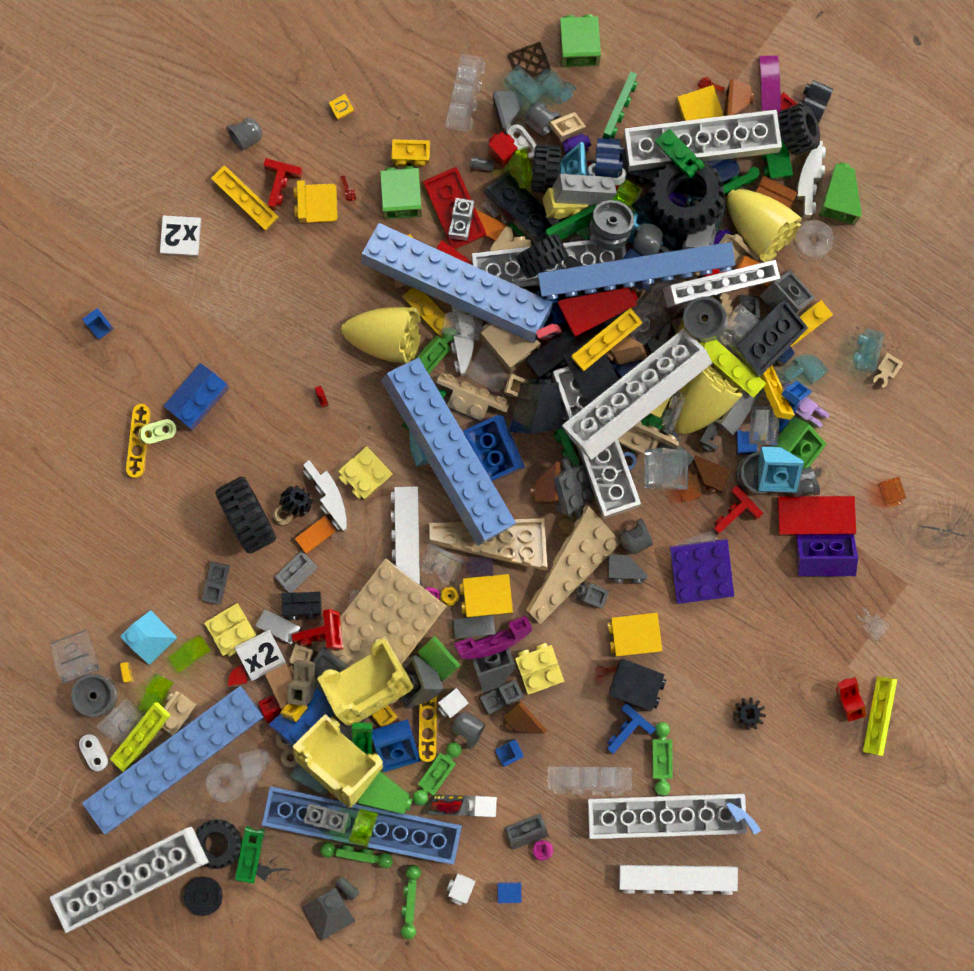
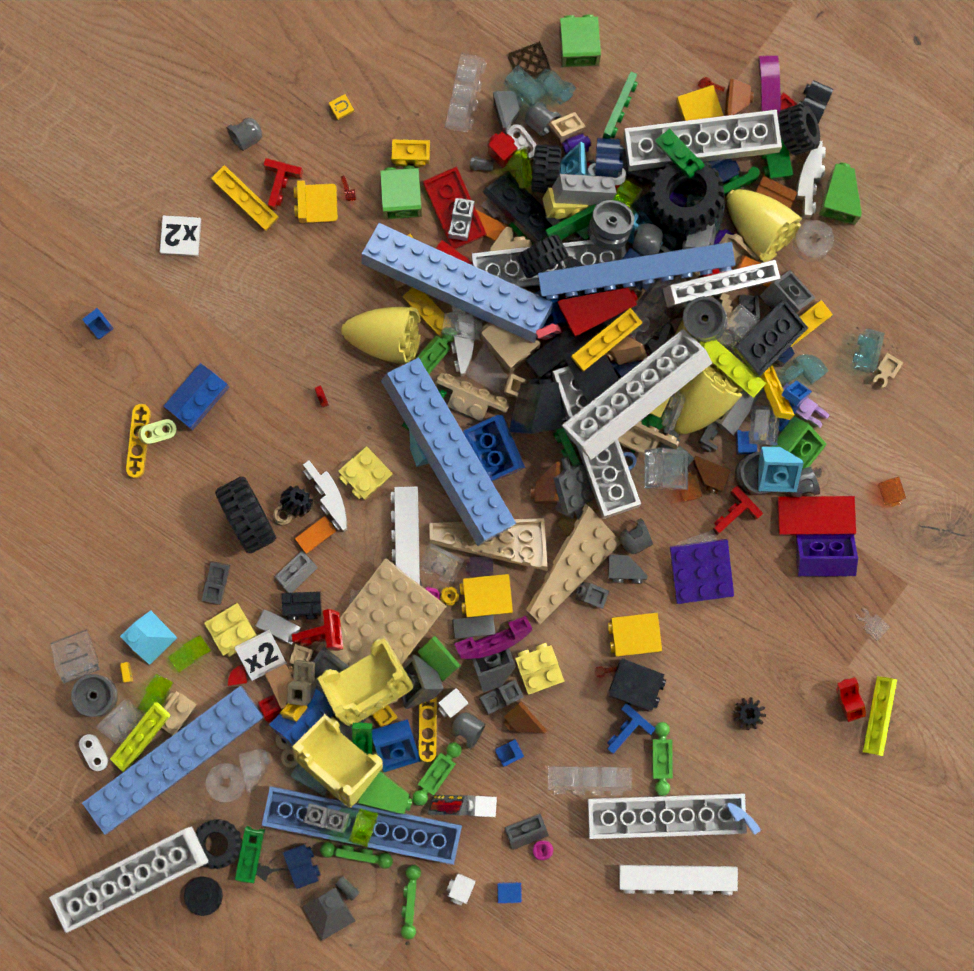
none -> dark blue brick [283,843,321,889]

